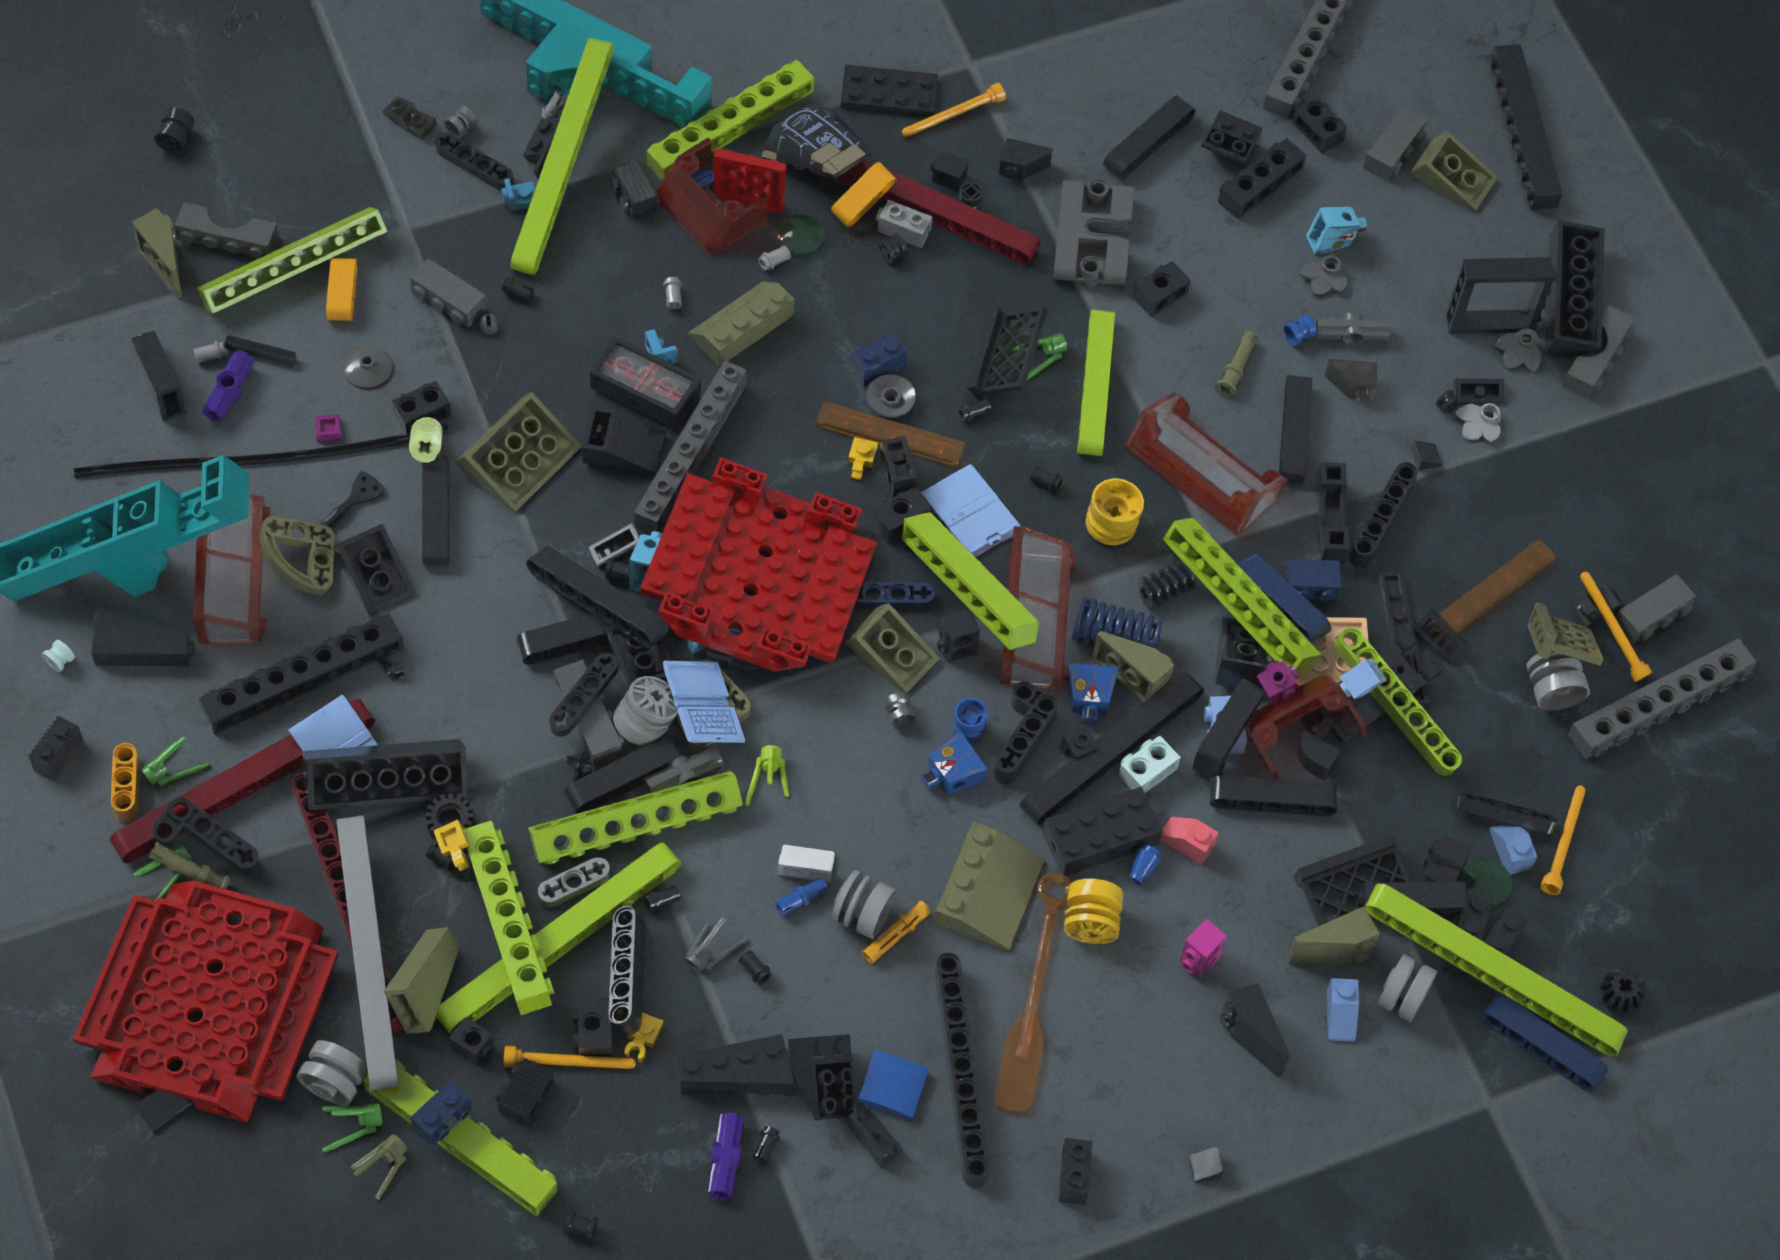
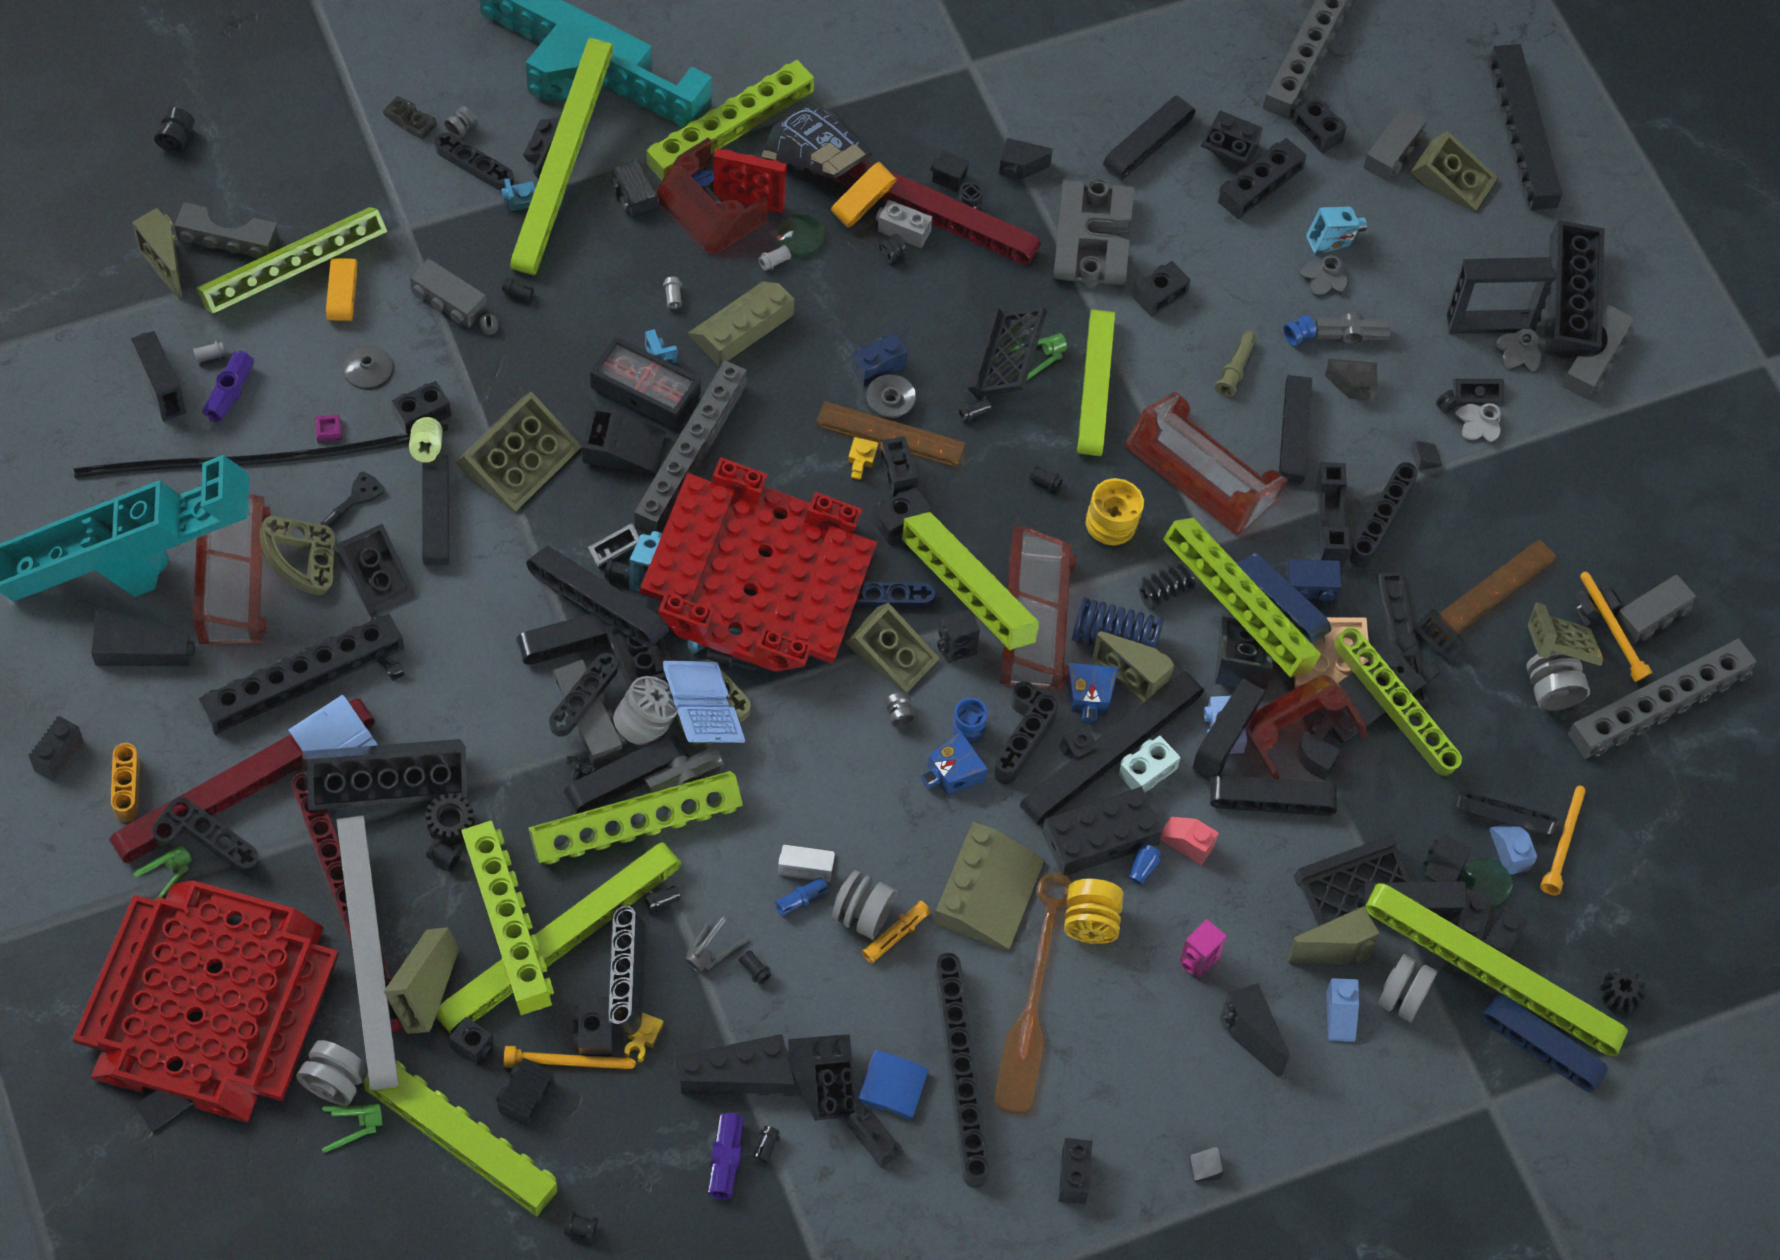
light aqua wheel [41,640,75,673] -> none
bright green plant [140,737,211,787] -> none
olive pin [149,842,230,889] -> none
black axle [224,335,296,366] -> none
olive plant [351,1134,407,1200] -> none
dark blue brick [410,1080,472,1147] -> none
yellow plate [434,820,470,871] -> none
light grey beam [538,858,610,907] -> none
light grey pin [541,90,568,119] -> none
lime plant [744,745,789,806] -> none
black plate [840,64,938,117] -> none
light orange piece [902,83,1006,137] -> none
light blue piece [920,464,1022,558] -> none
magenta brick [1257,660,1300,702] -> none
light blue brick [1340,659,1387,699] -> none

